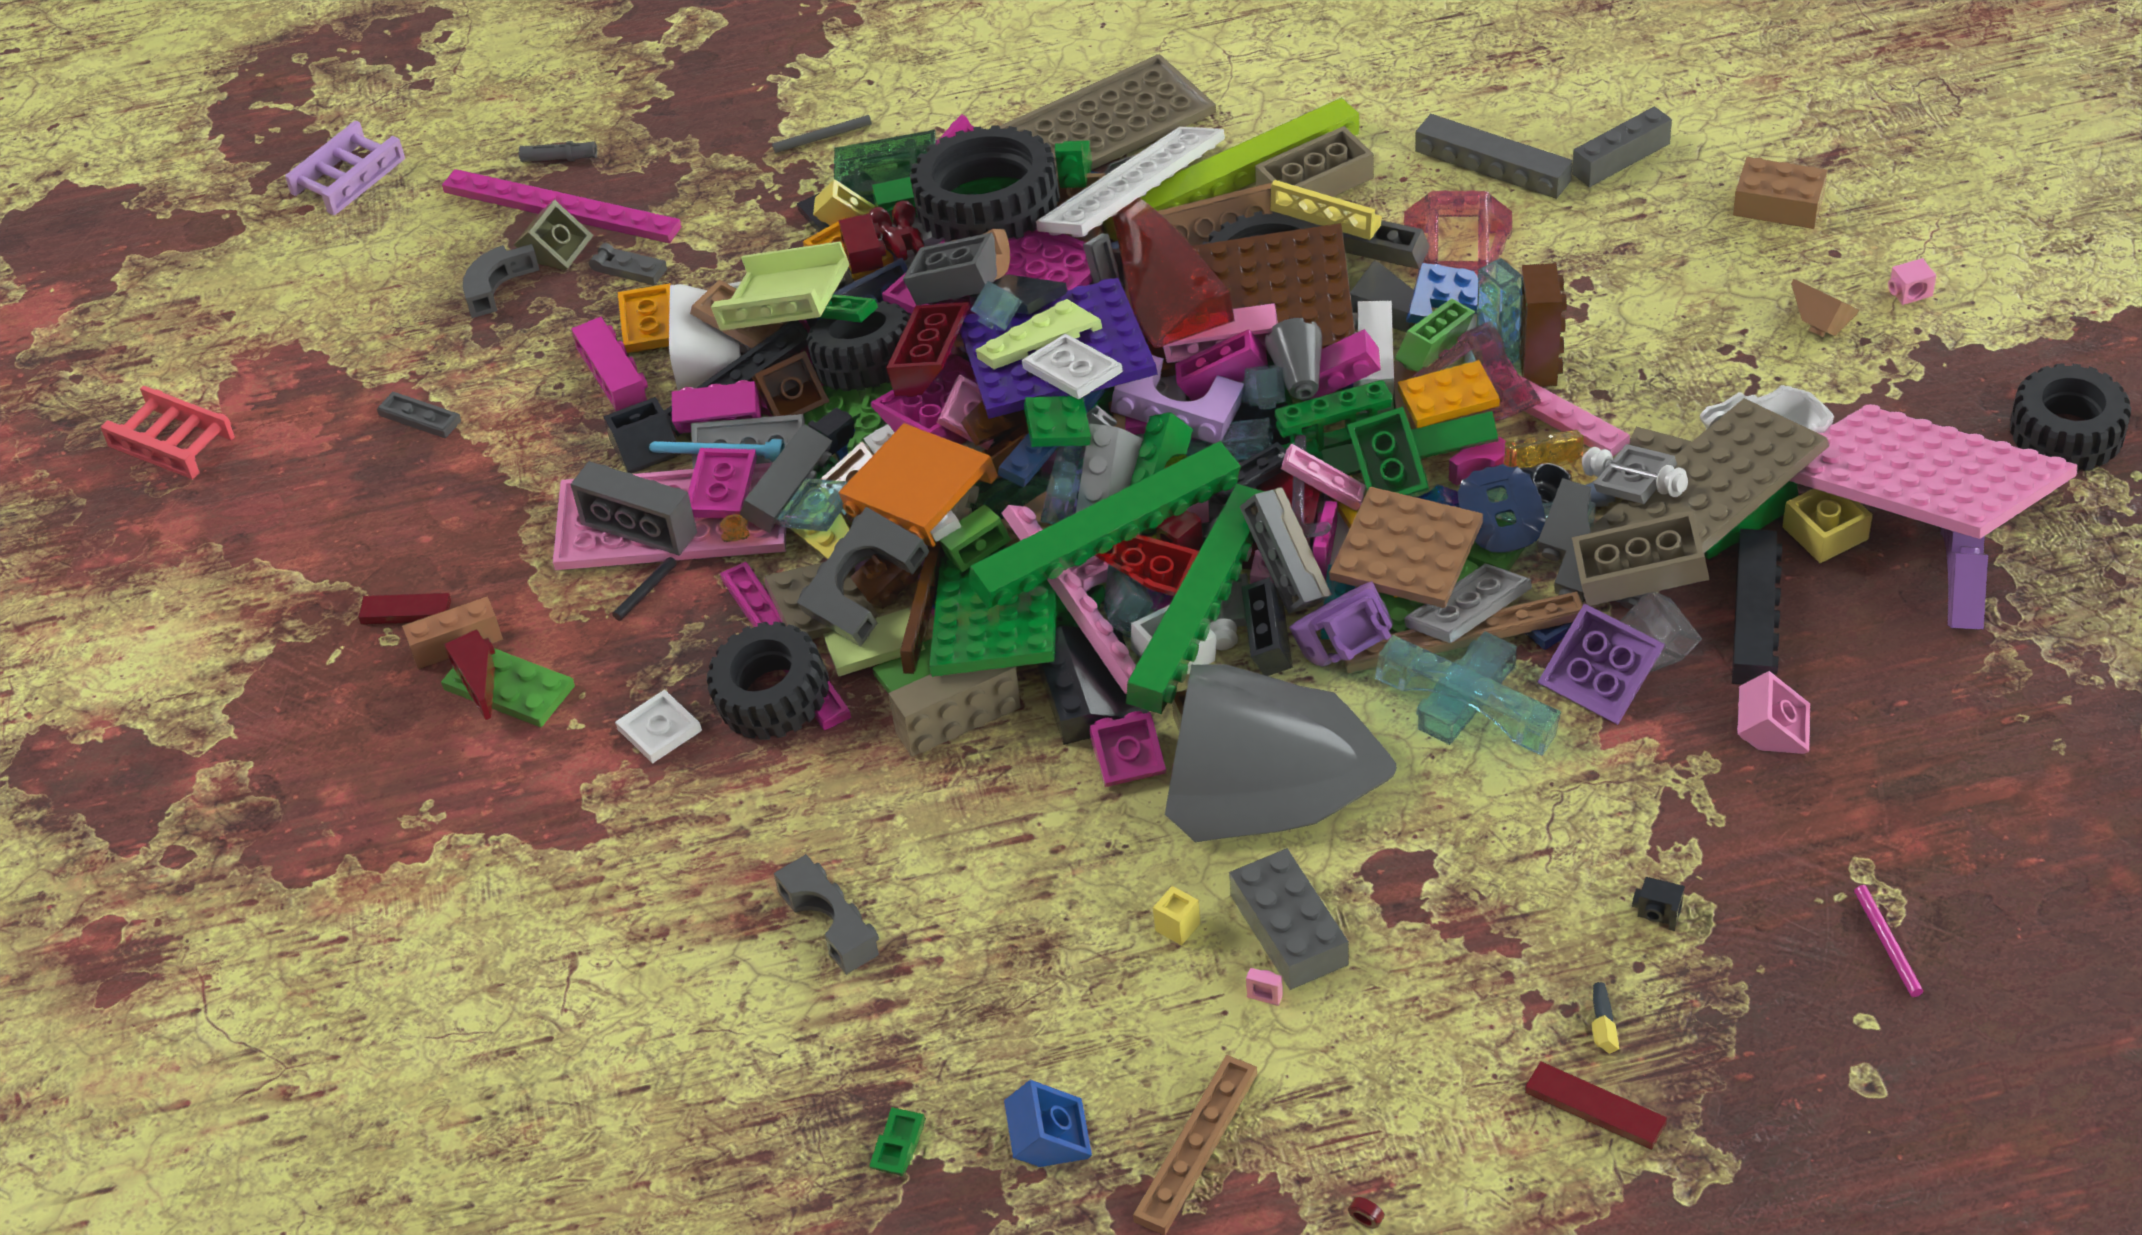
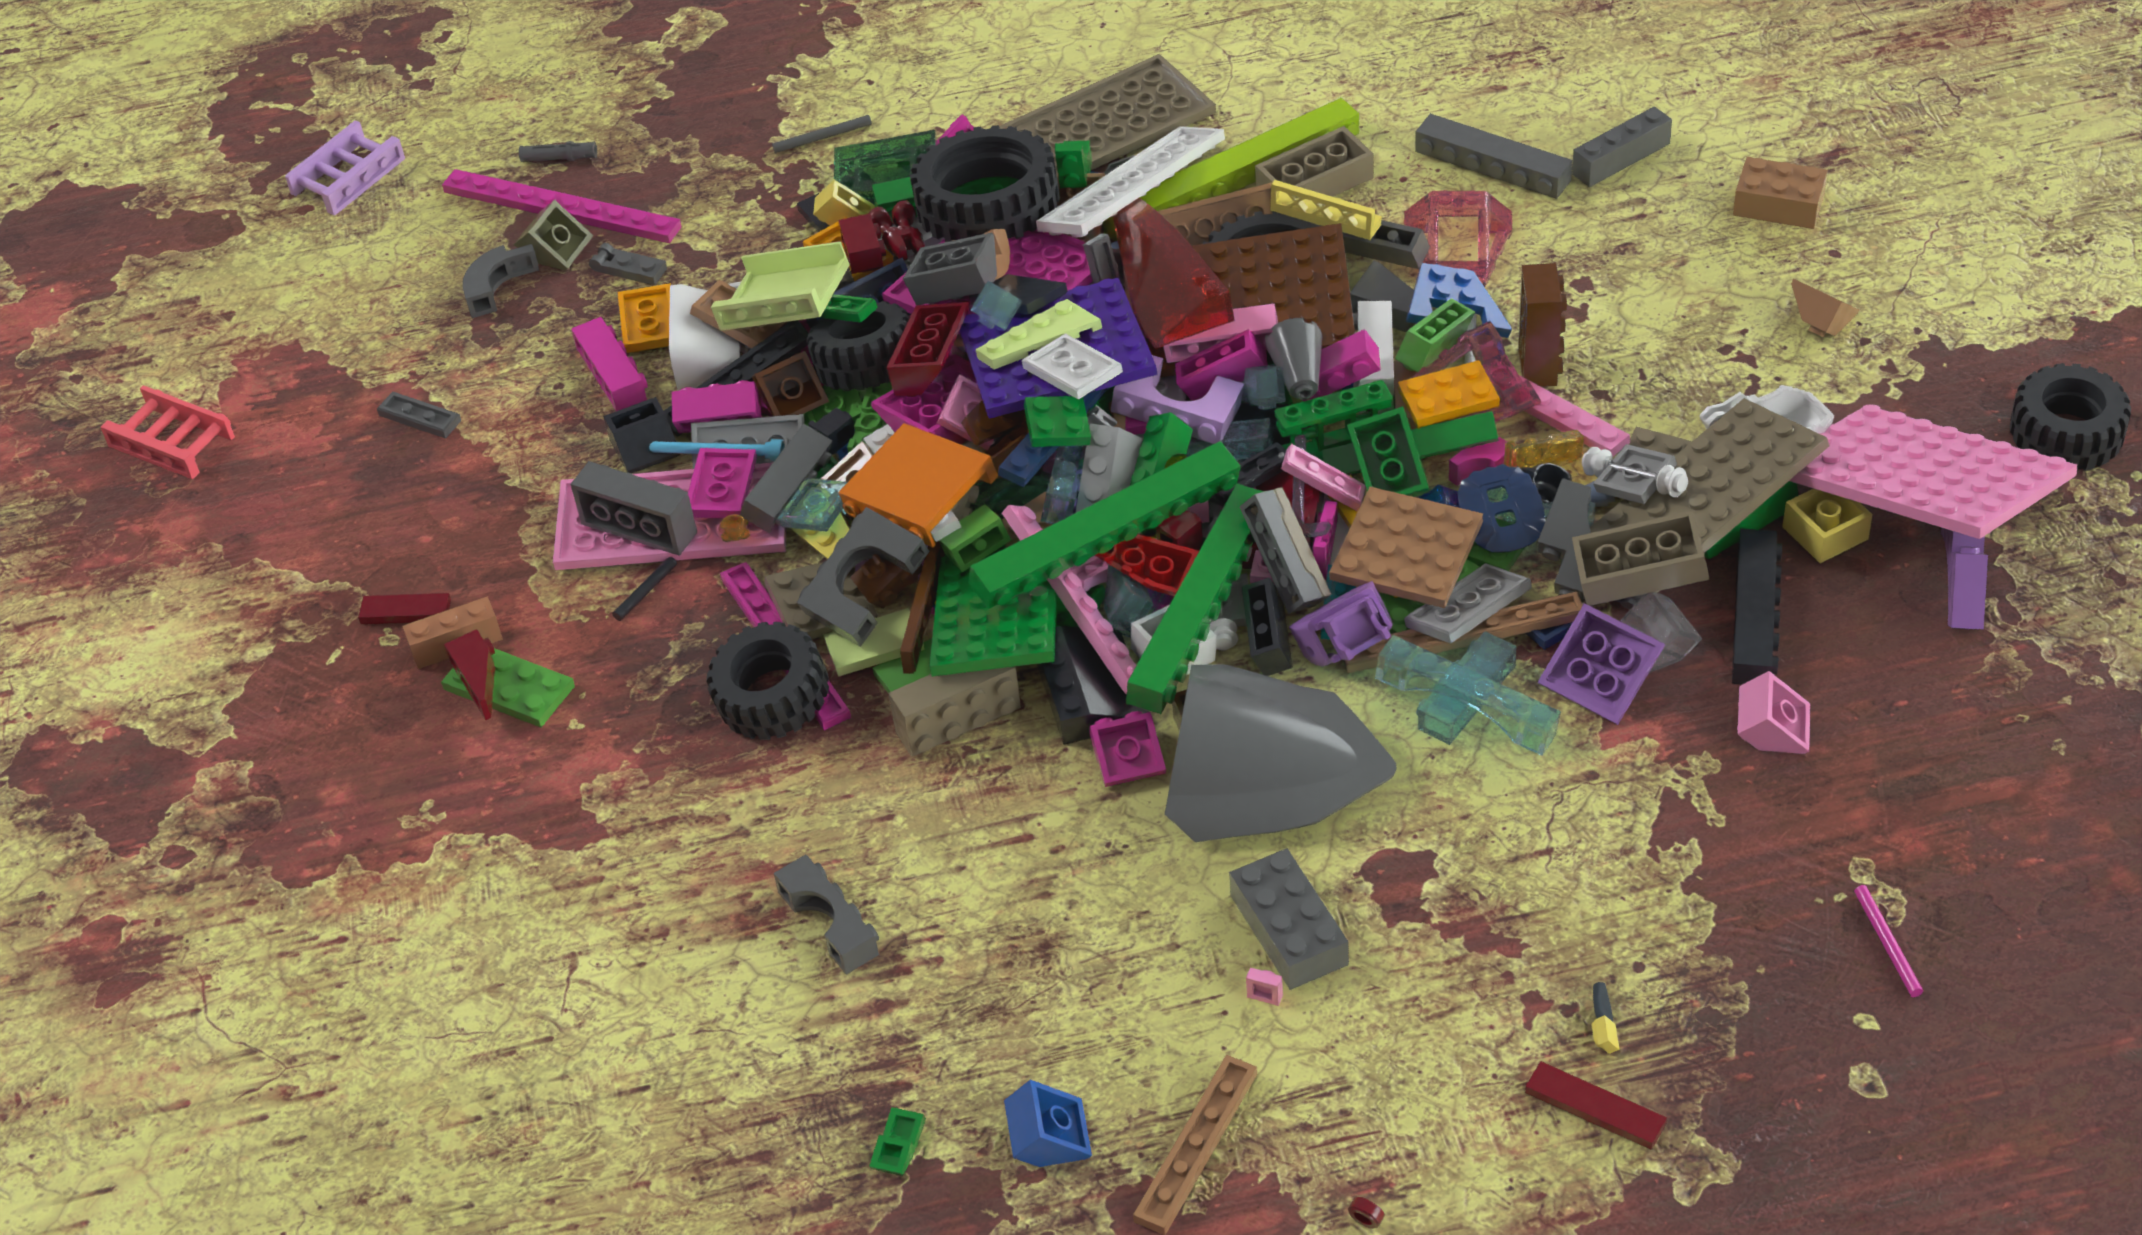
white plate [615,690,702,763] -> none
light yellow panel [1153,886,1200,946] -> none
clear light blue brick [1476,258,1523,368] -> none
black brick [1632,877,1685,931] -> none
bright pink brick [1888,258,1936,305] -> none

